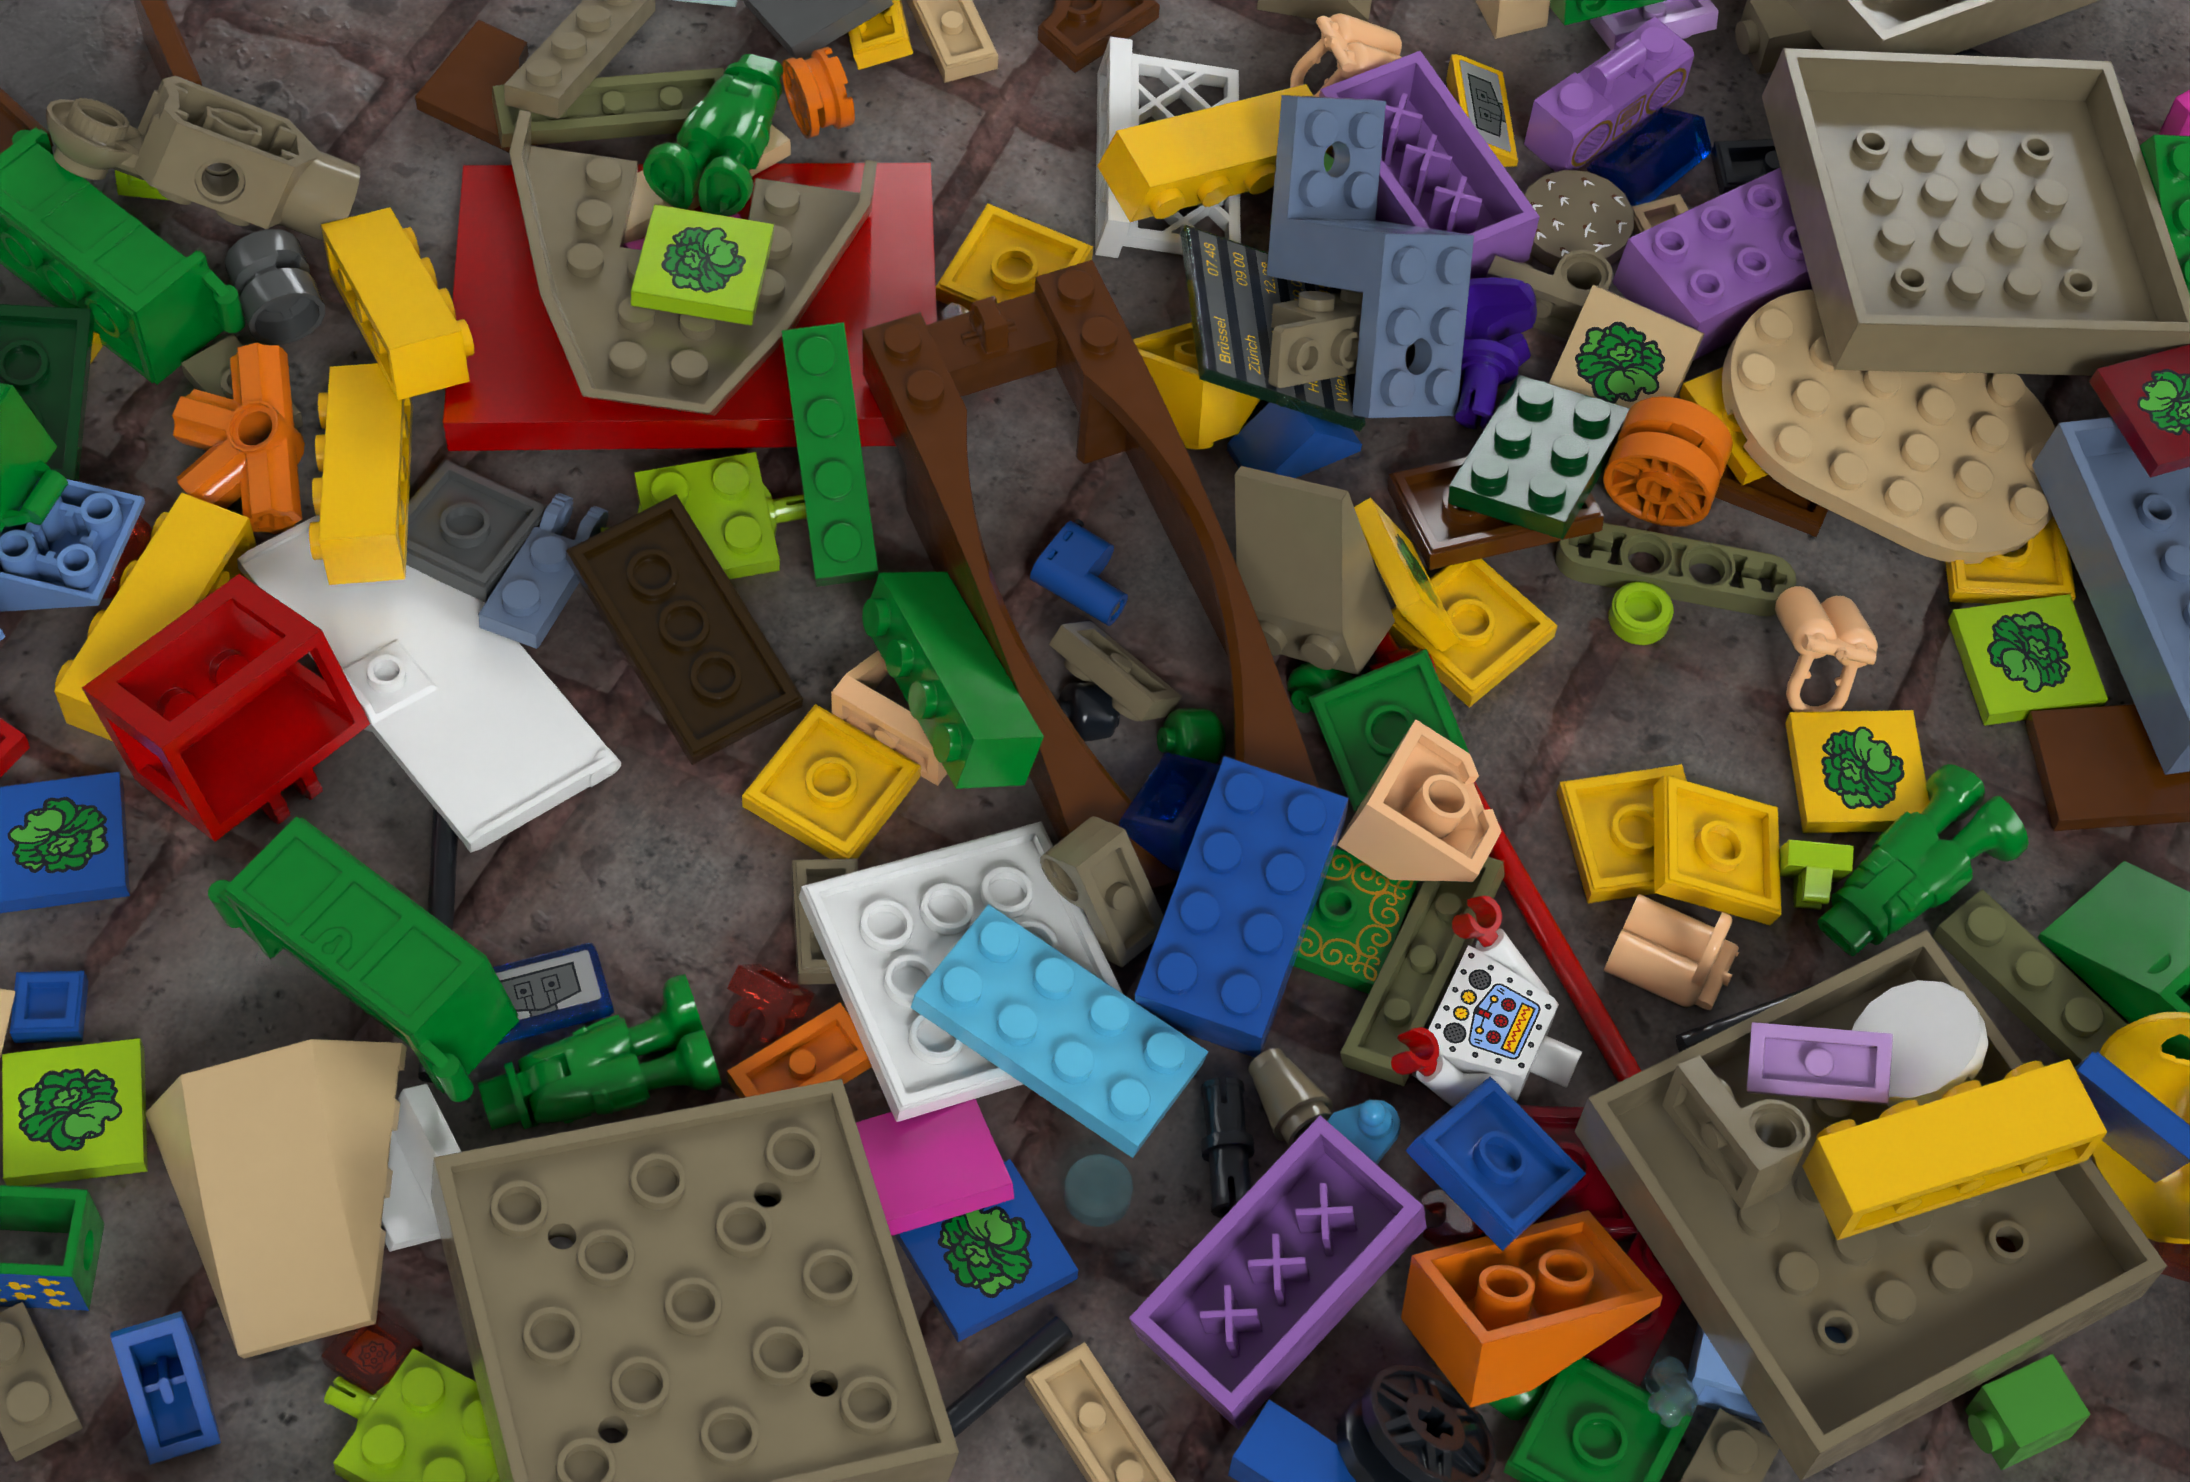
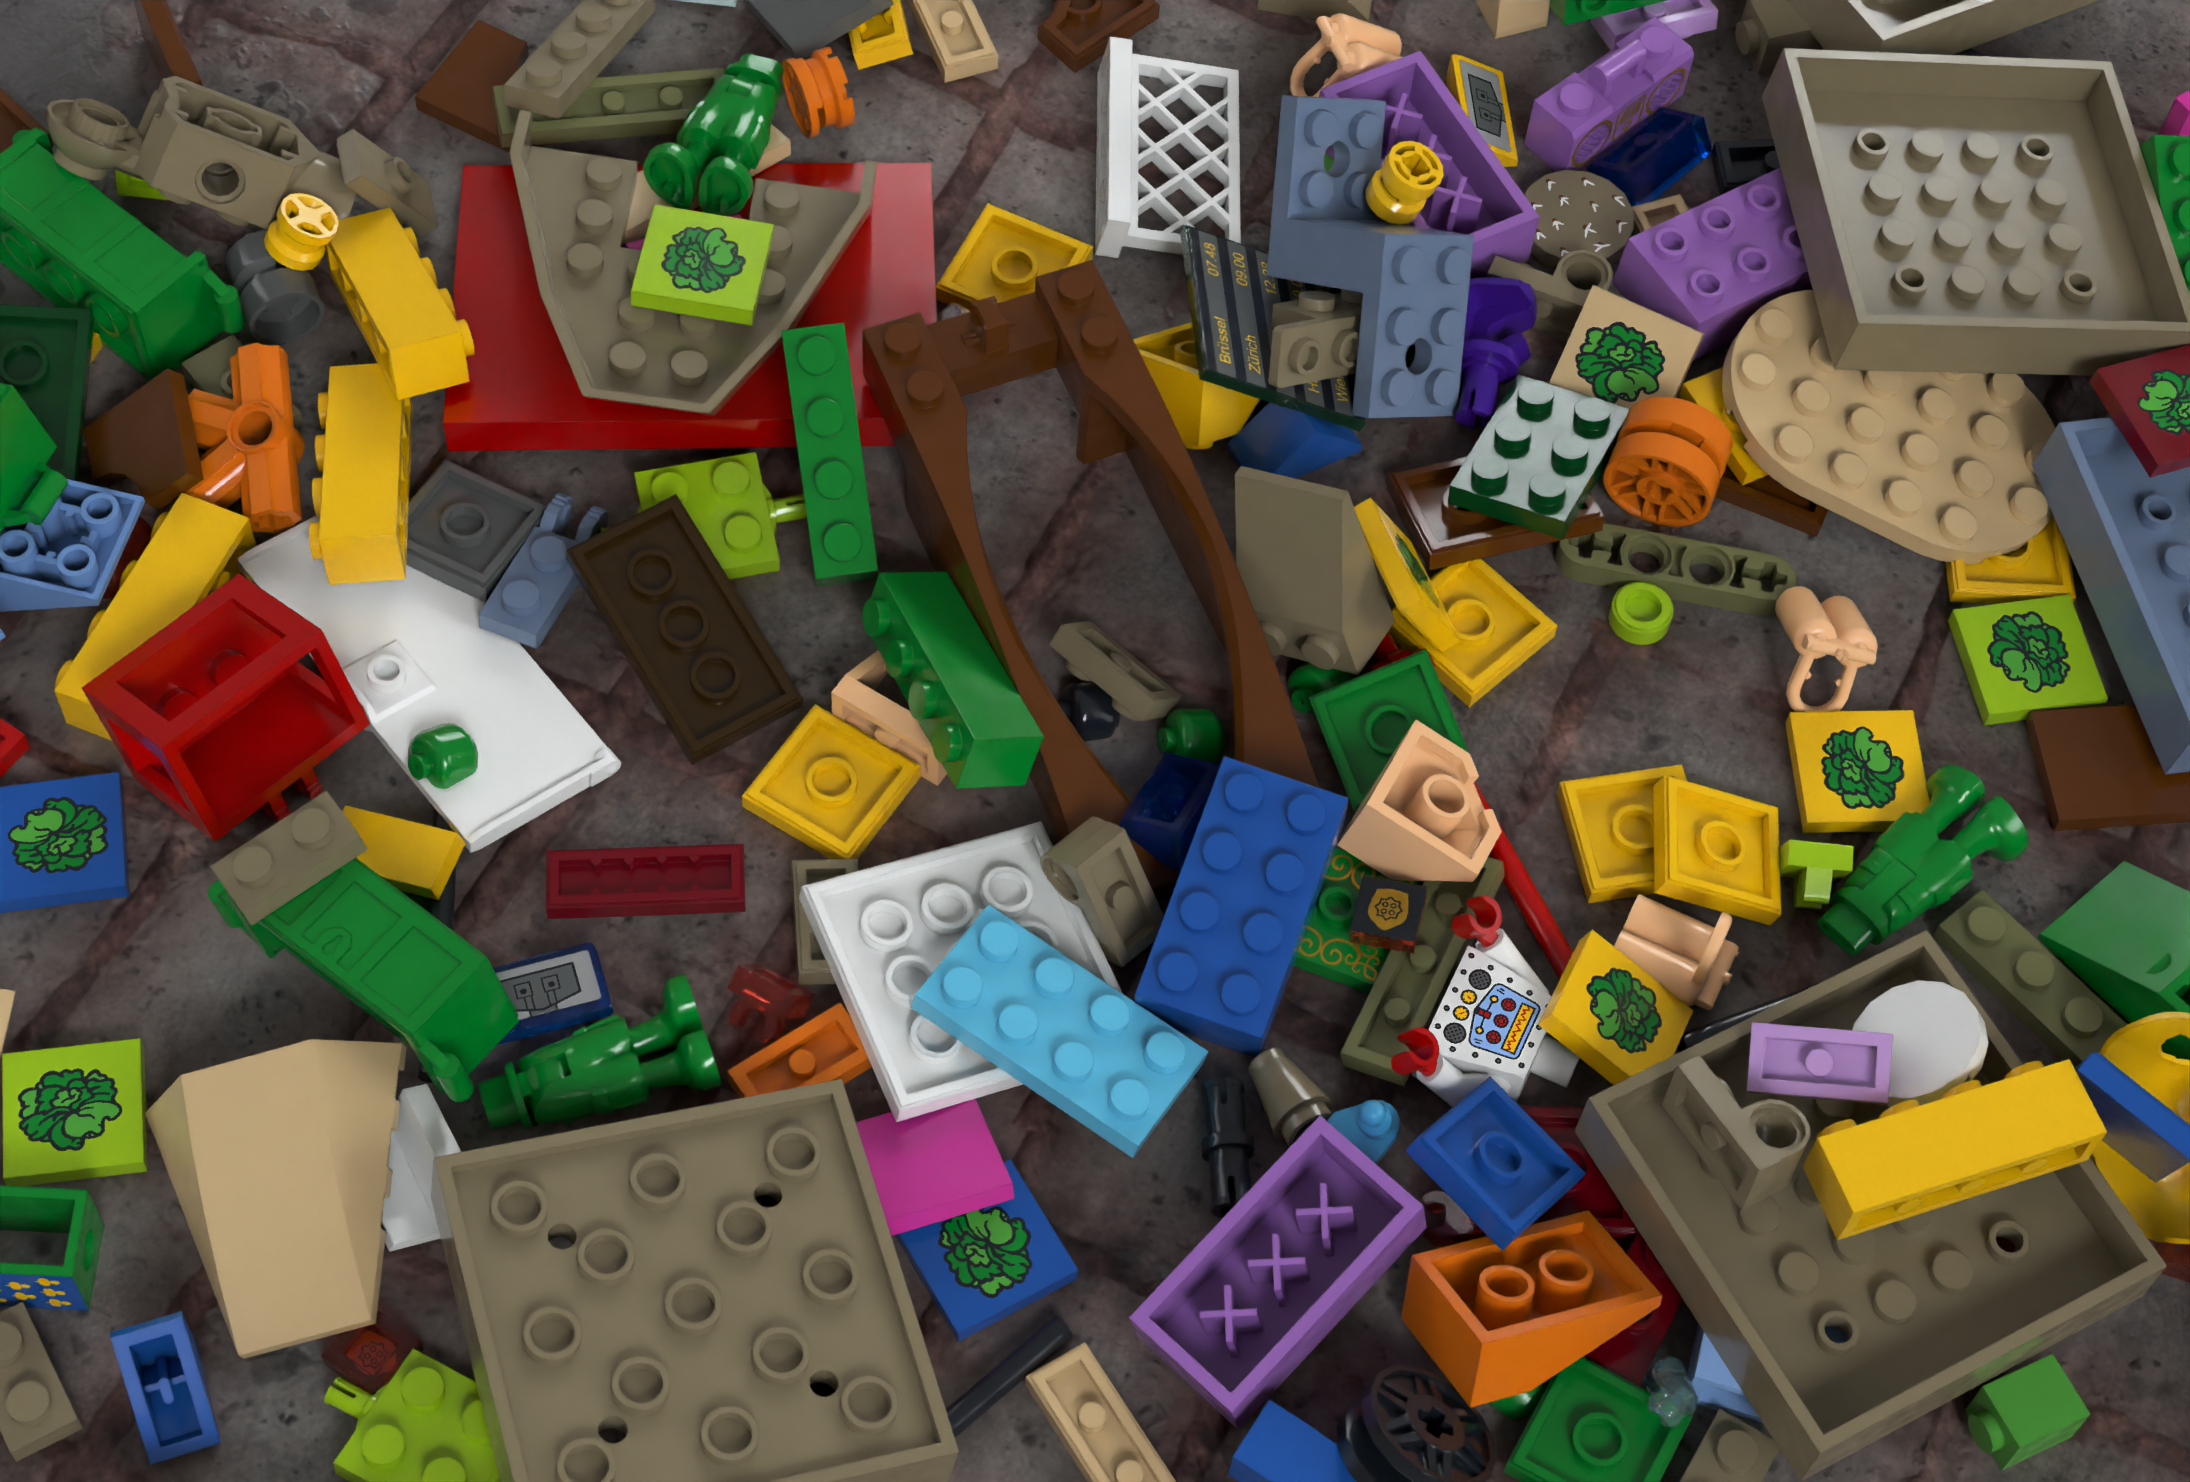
blue tile [10,971,89,1043] -> none
blue piece [1030,519,1128,626] -> none
clear light blue tile [1064,1154,1133,1227] -> none
yellow brick [1097,84,1333,222] -> none
none -> reddish brown tile [84,369,203,509]
none -> dark tan plate [210,791,368,926]
none -> yellow wheel [263,193,339,271]
none -> dark tan plate [337,129,438,237]
none -> yellow tile [342,805,466,900]
none -> green piece [408,723,478,789]
none -> dark red plate [546,844,746,919]
none -> tile [1350,876,1427,954]
none -> yellow wheel [1365,141,1444,225]
none -> yellow tile [1538,929,1693,1085]

